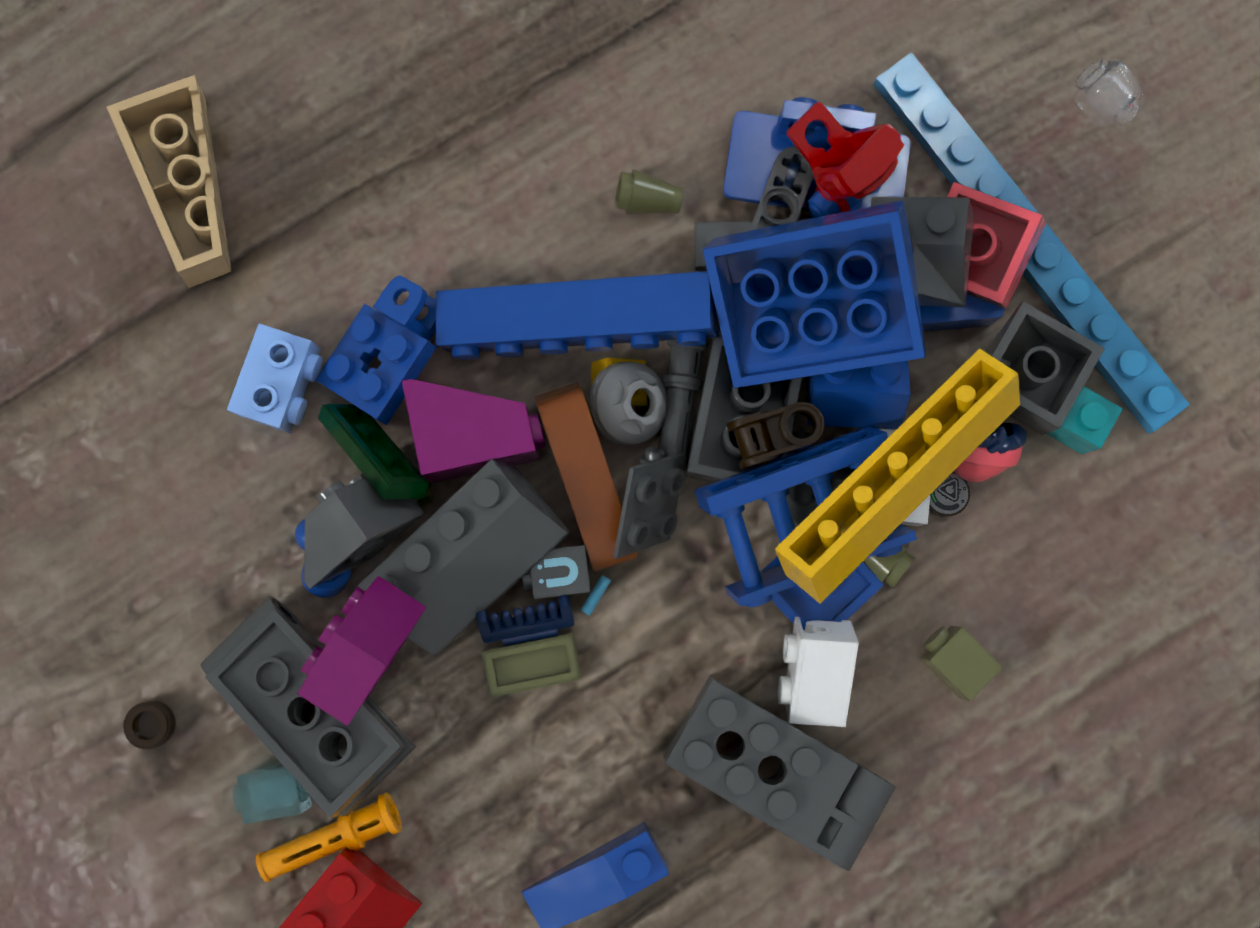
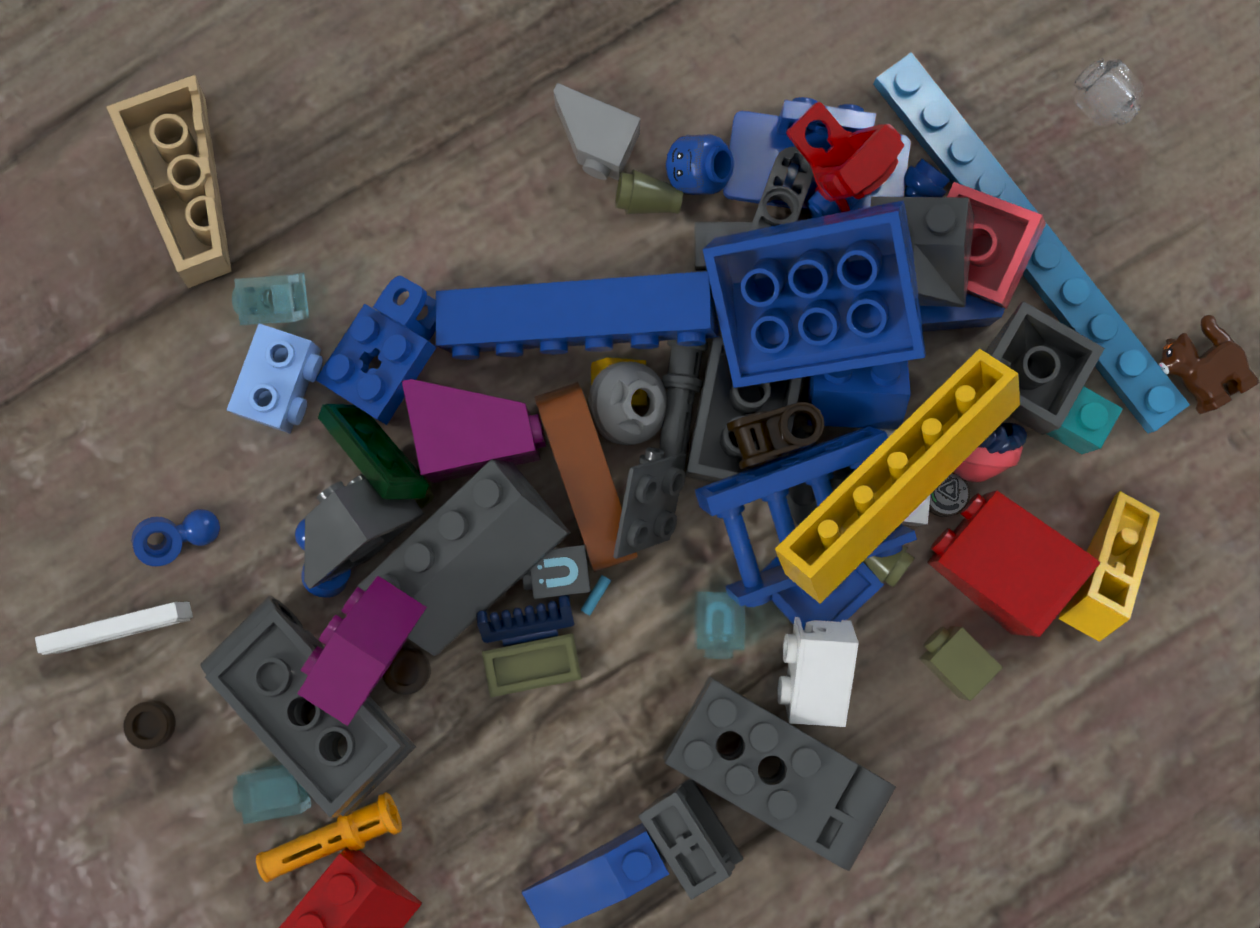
none -> white tile [35,602,193,655]
none -> blue plate [131,509,220,567]
none -> clear light blue brick [232,273,309,325]
none -> dark brown tile [383,647,431,695]
none -> light grey slope [554,83,641,180]
none -> dark grey hinge [638,779,744,900]
none -> blue head [666,134,734,195]
none -> clear light blue brick [694,592,745,659]
none -> blue plate [904,158,950,197]
none -> red slope [927,491,1101,637]
none -> yellow slope [1058,491,1160,642]
none -> reddish brown animal [1159,315,1260,414]

